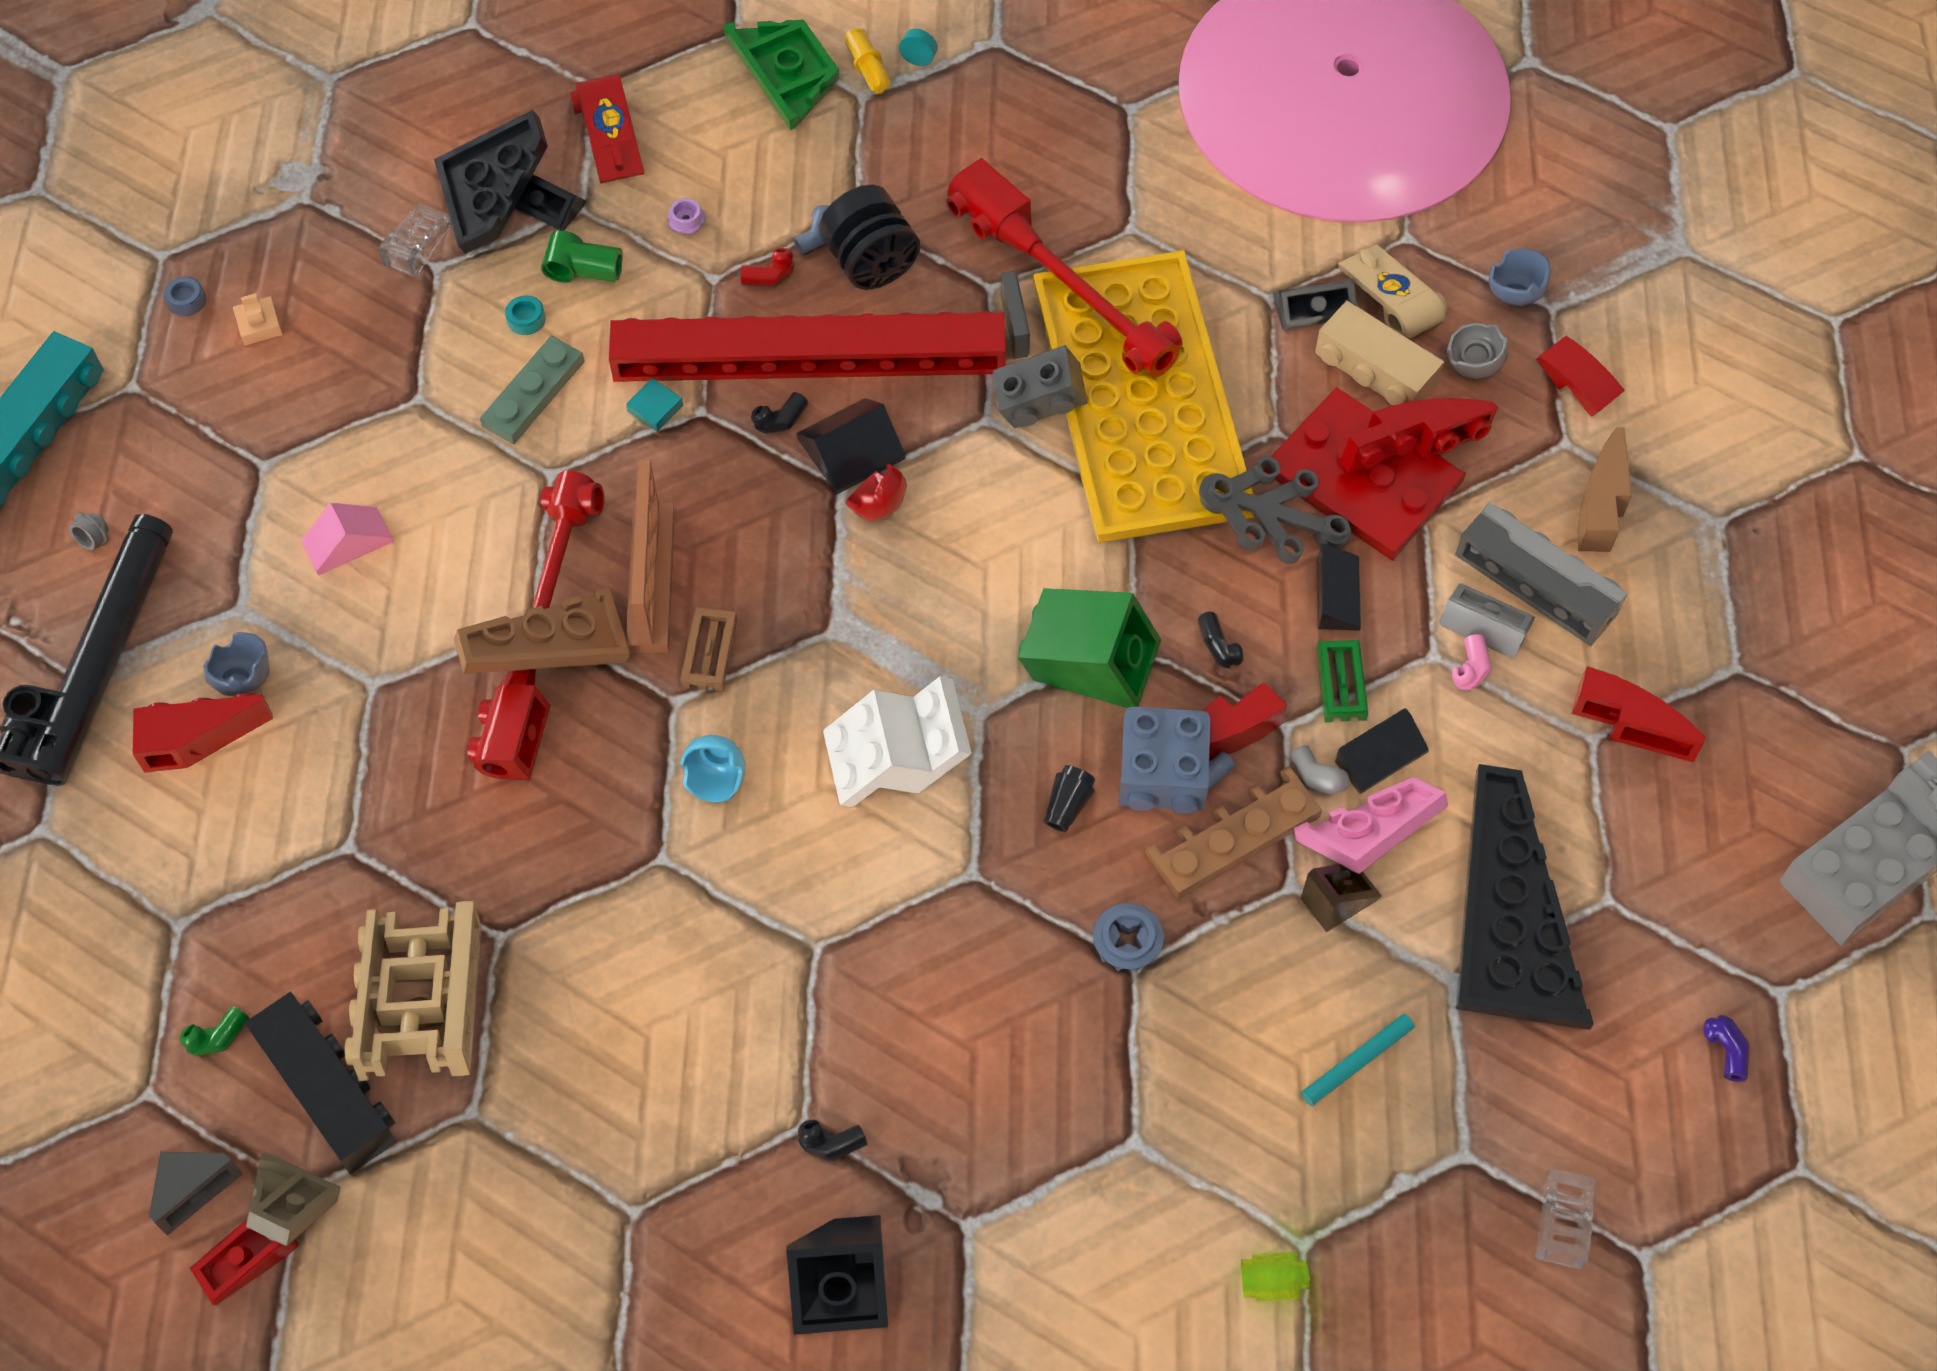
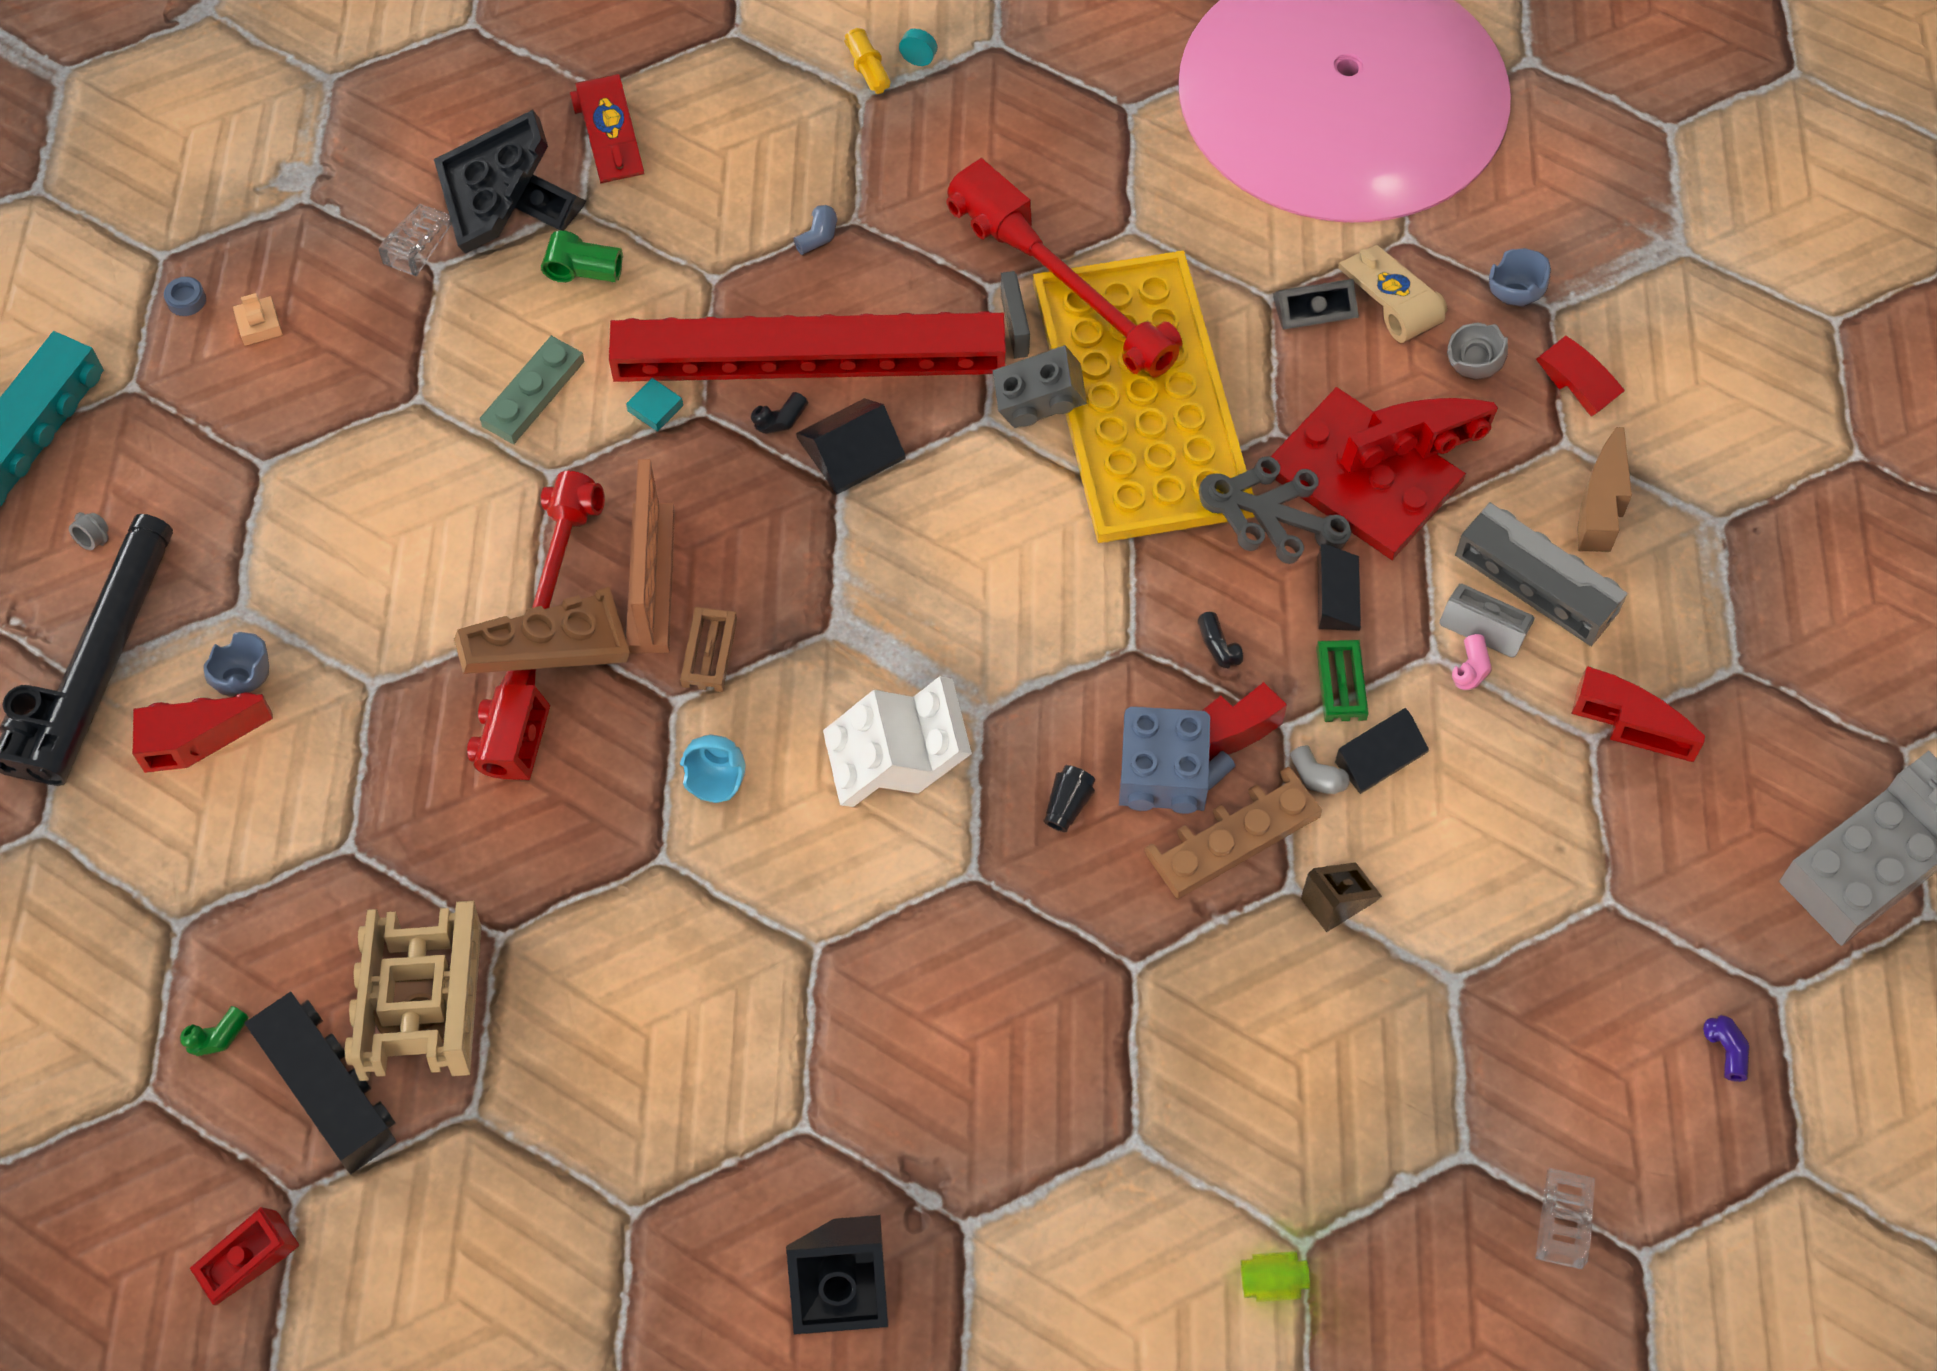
dark grey slope [149,1151,243,1236] -> none
dark tan wing [246,1152,341,1246] -> none
bright pink slope [301,503,394,576] -> none
teal tile [505,295,546,335] -> none
lavender plate [668,198,705,234] -> none
green wing [723,20,839,130] -> none
red arm [741,248,795,286] -> none
black arm [798,1120,868,1161] -> none
black wheel [819,184,920,290] -> none
red hair [845,464,907,522] -> none
green slope [1018,588,1161,708] -> none
sand blue gear [1093,903,1164,972] -> none
bright pink wing [1294,777,1448,874] -> none
teal bar [1301,1014,1415,1106] -> none
tan brick [1315,300,1444,405] -> none
black wing [1456,764,1594,1030] -> none

